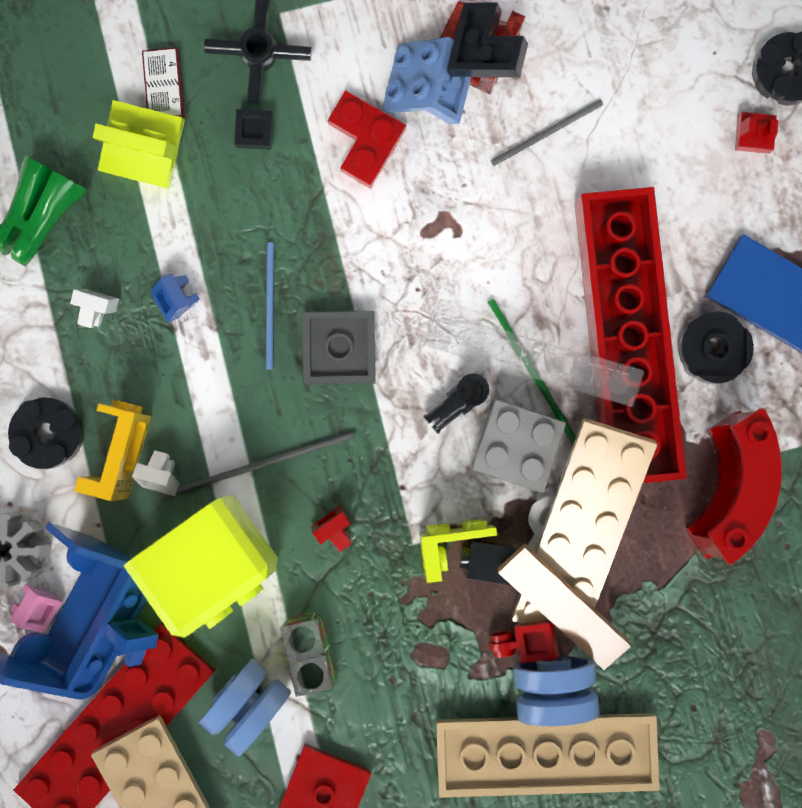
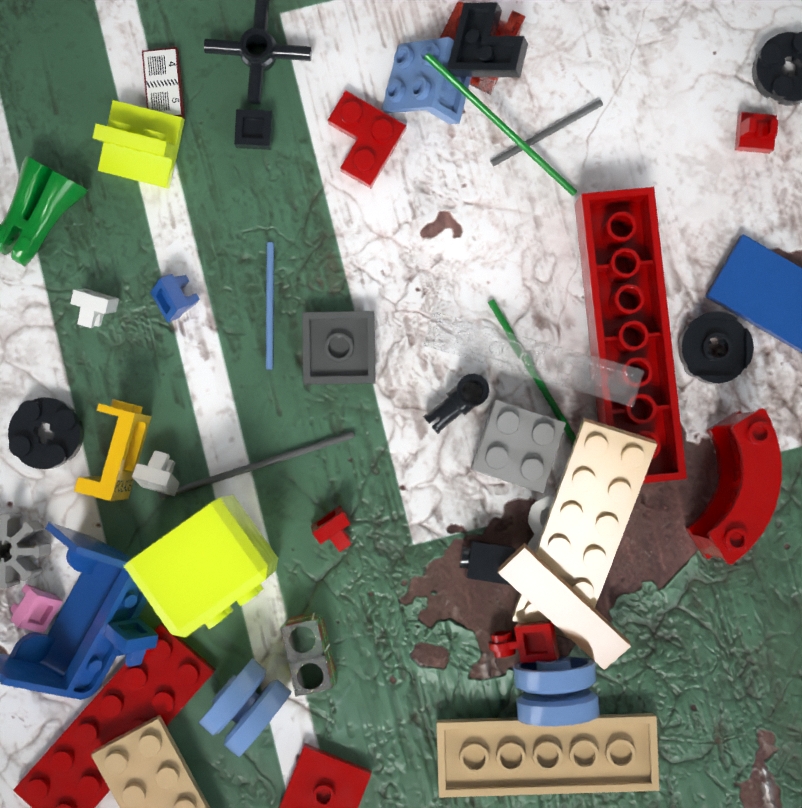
neon yellow bracket [419,518,497,583] -> none
none -> green axle [424,52,577,196]

